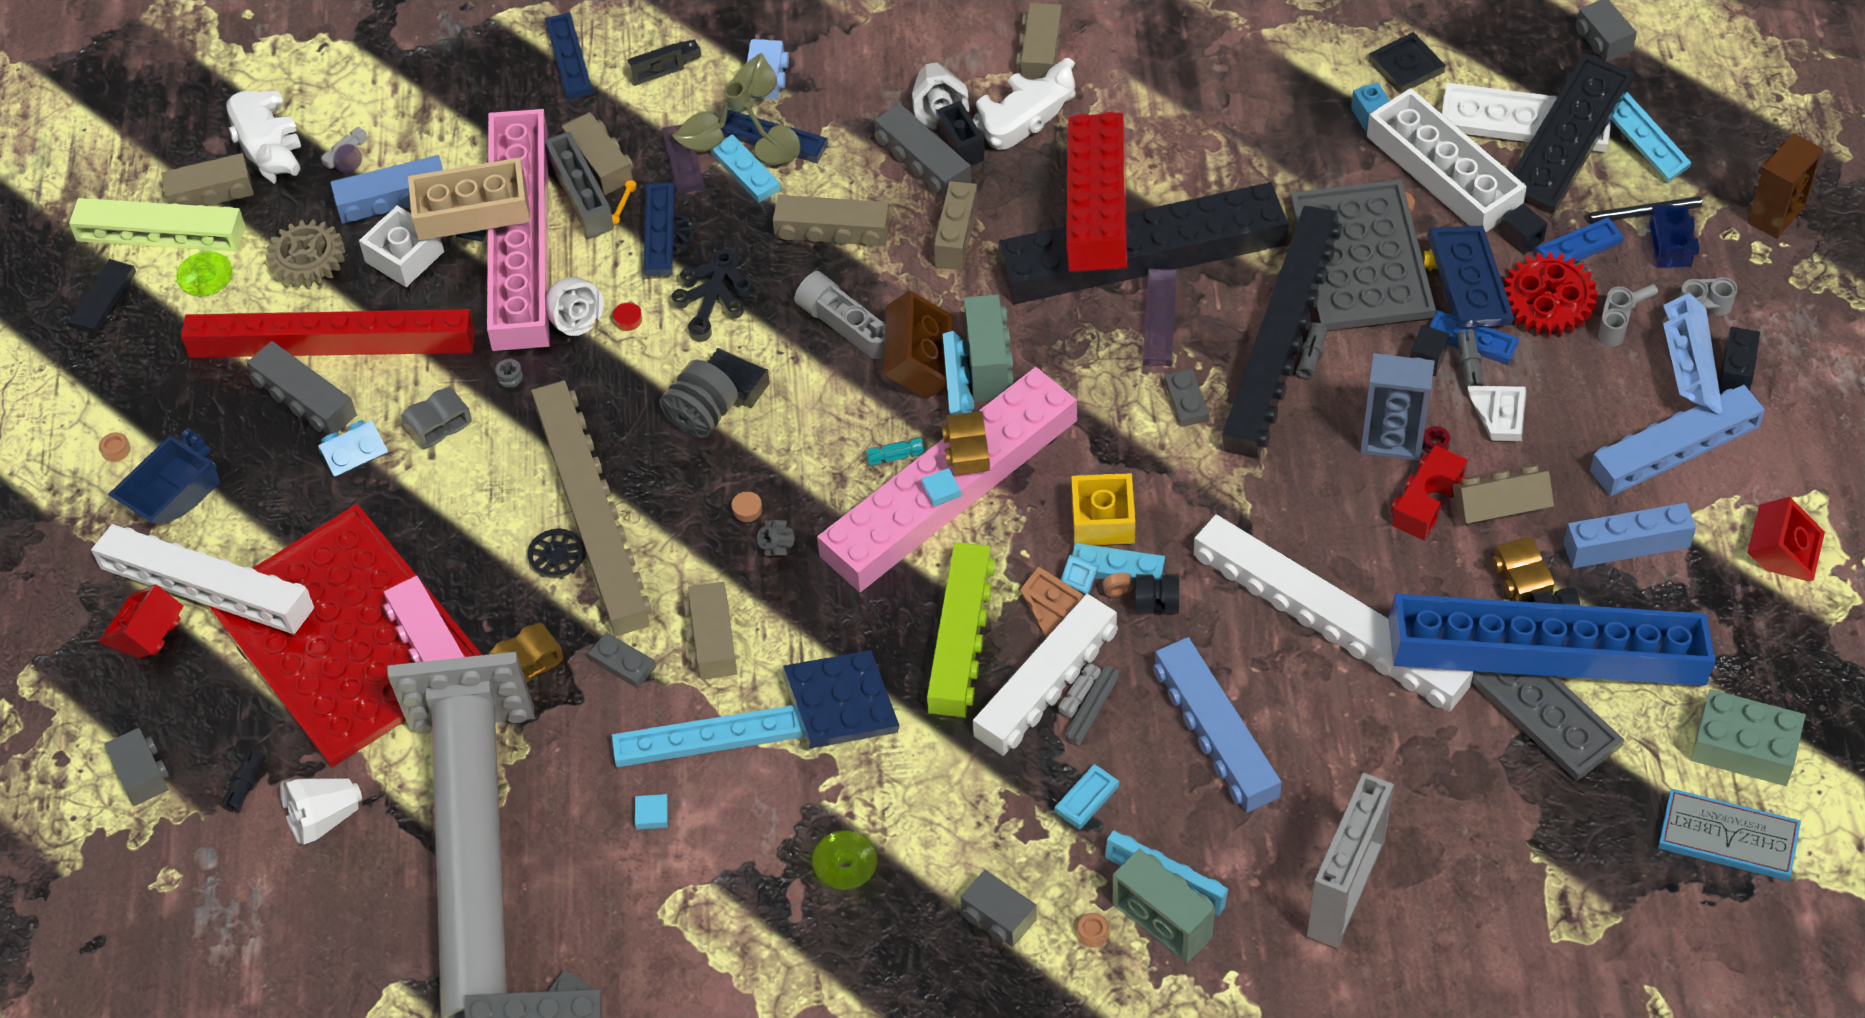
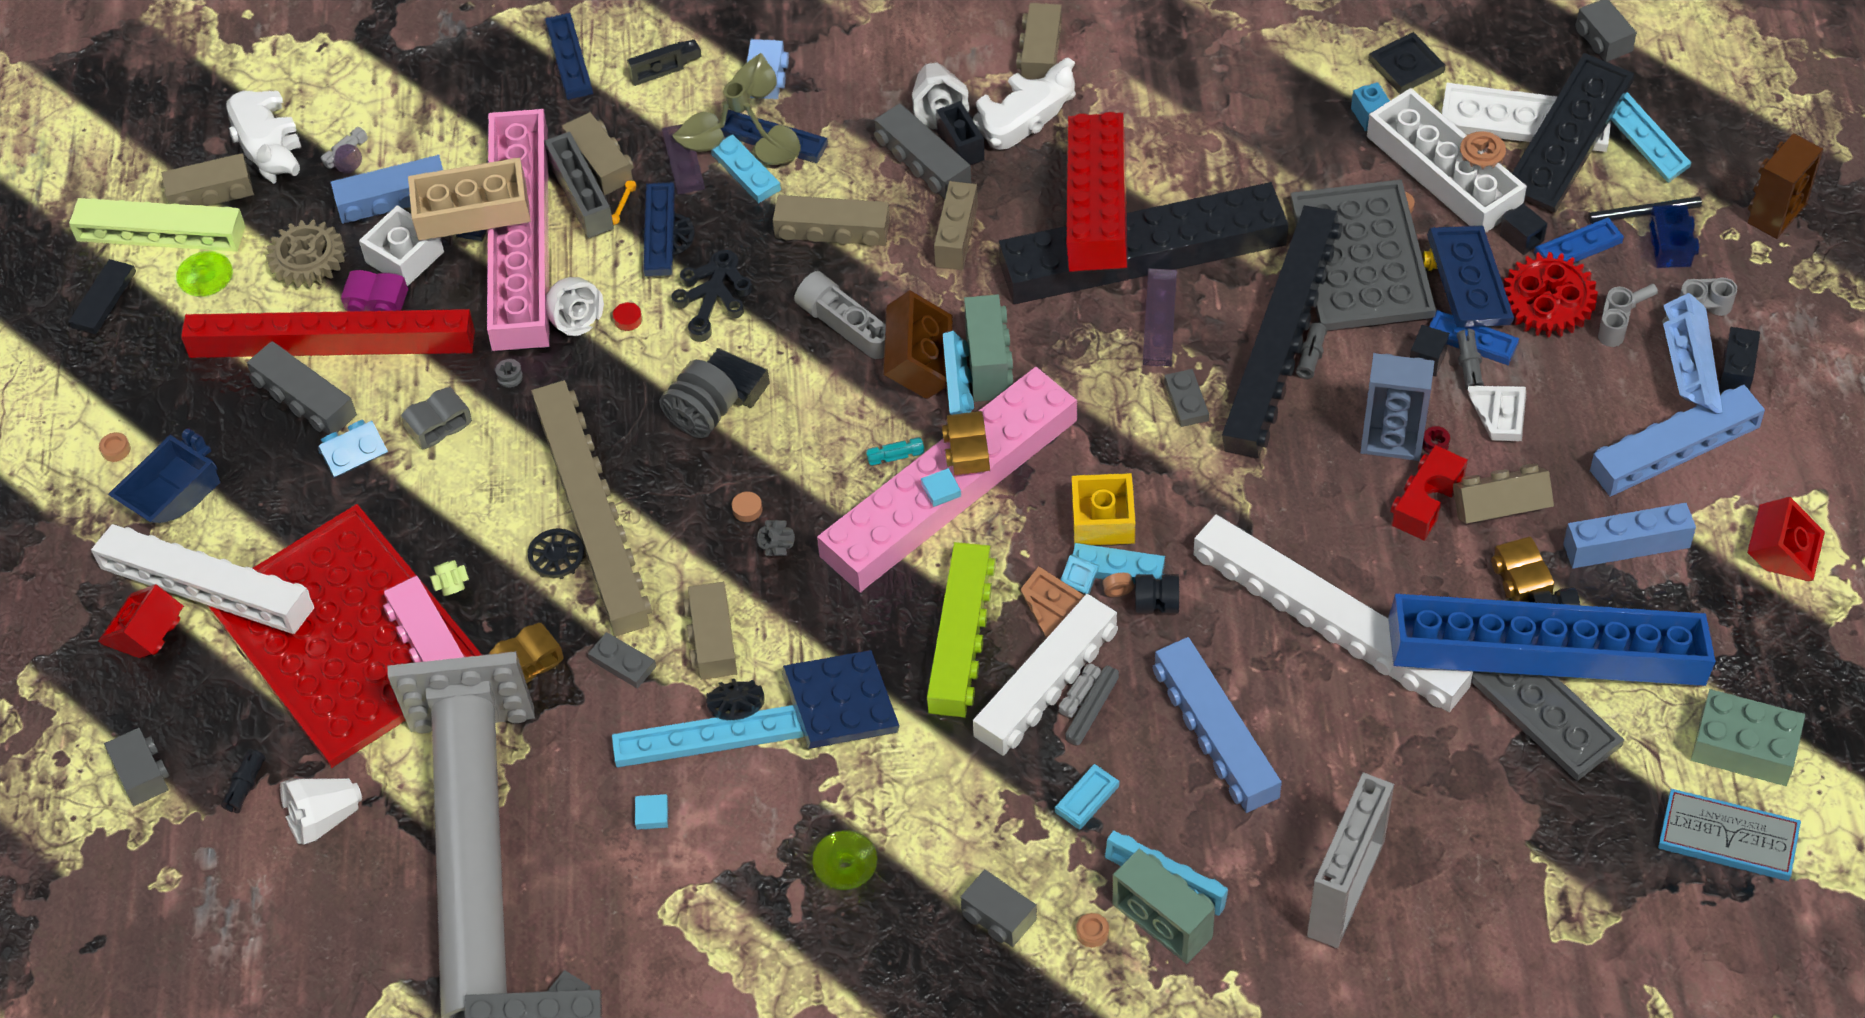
none -> magenta brick [341,270,408,311]
none -> yellowish green gear [430,560,469,596]
none -> black wheel [706,678,765,720]
none -> nougat gear [1460,131,1506,170]

